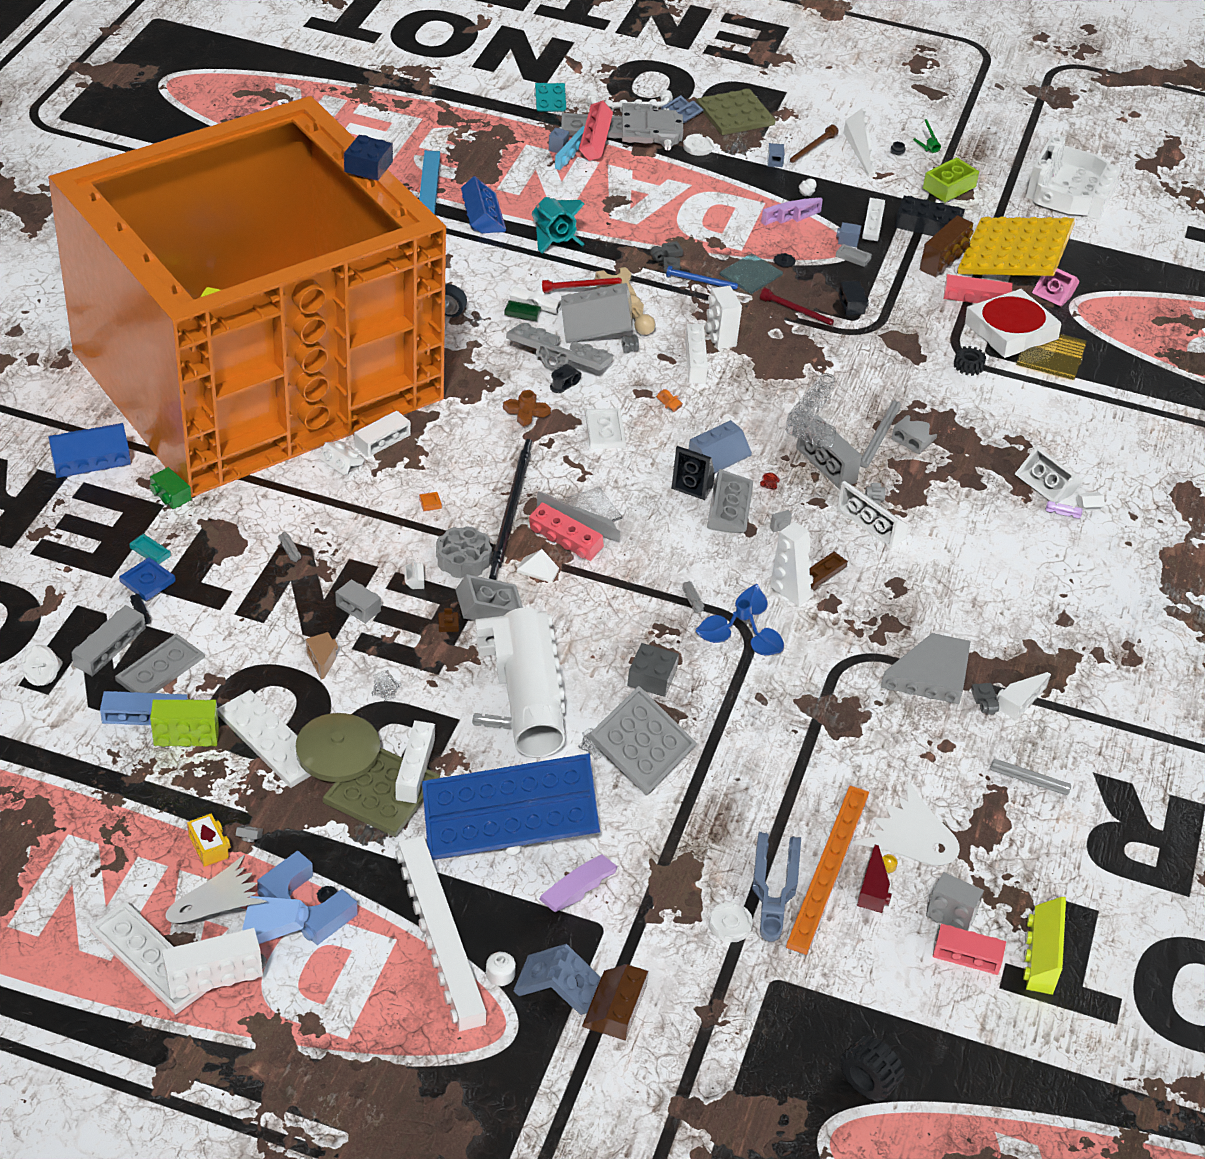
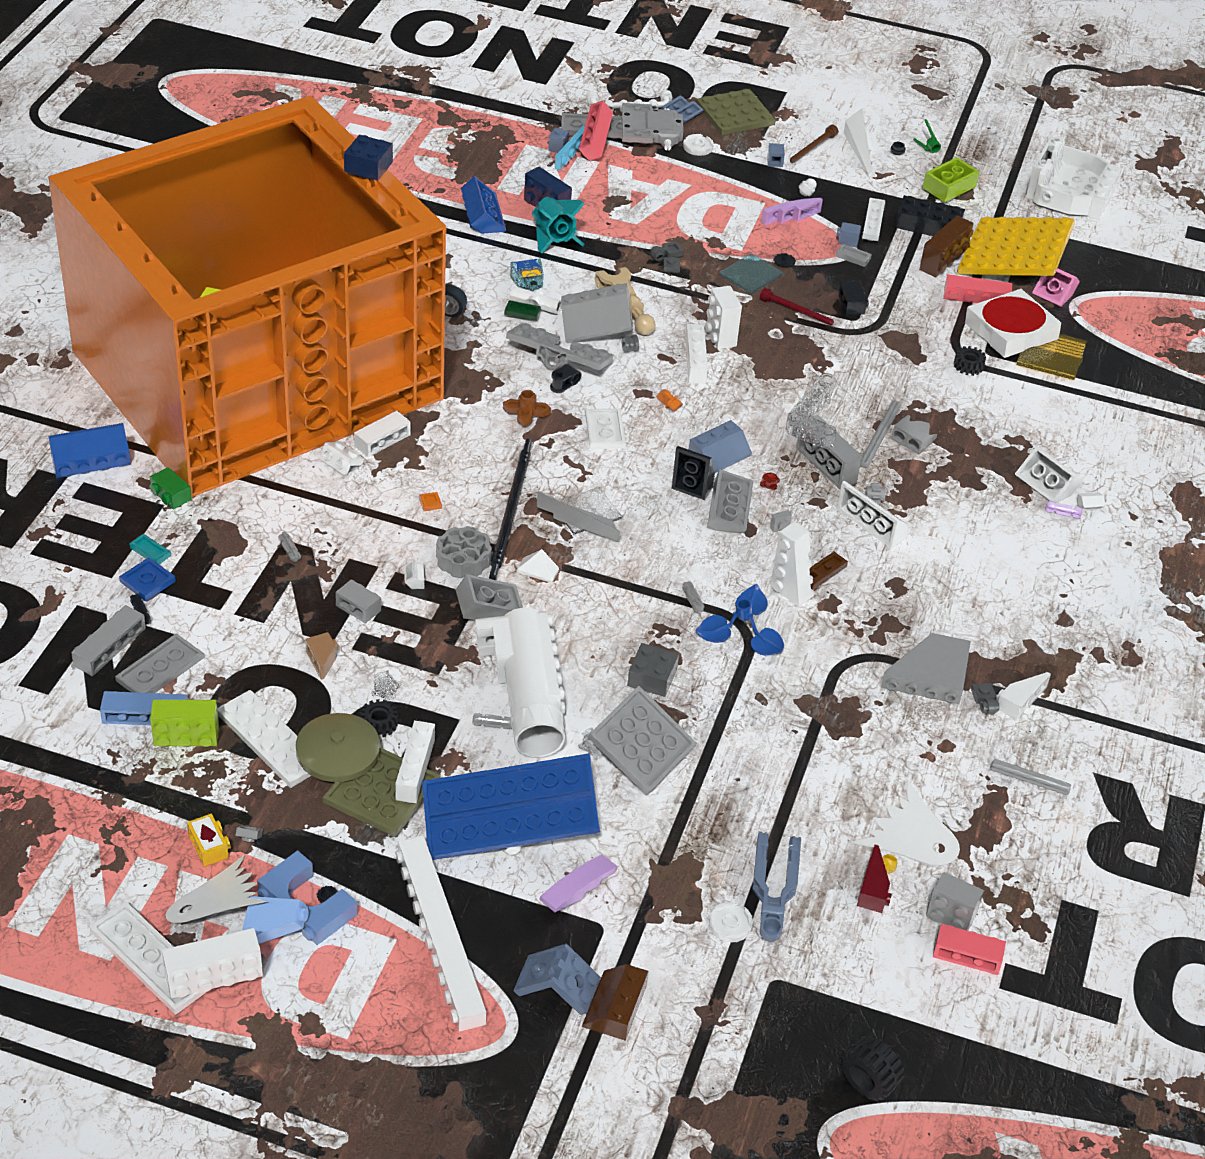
white tile [21,645,62,686] -> none
dark azure beam [419,150,440,214] -> none
reddish brown tile [438,608,459,632] -> none
white head [486,952,516,986] -> none
coral brick [529,502,604,561] -> none
teal bracket [534,83,566,112] -> none
red piece [542,277,622,293] -> none
blue bar [666,266,738,289] -> none
orange plate [786,786,869,955] -> none
neon yellow slope [1023,897,1066,995] -> none
none -> black tyre [361,699,398,737]
none -> clear light blue torso [510,258,543,292]
none -> dark blue brick [524,166,572,207]

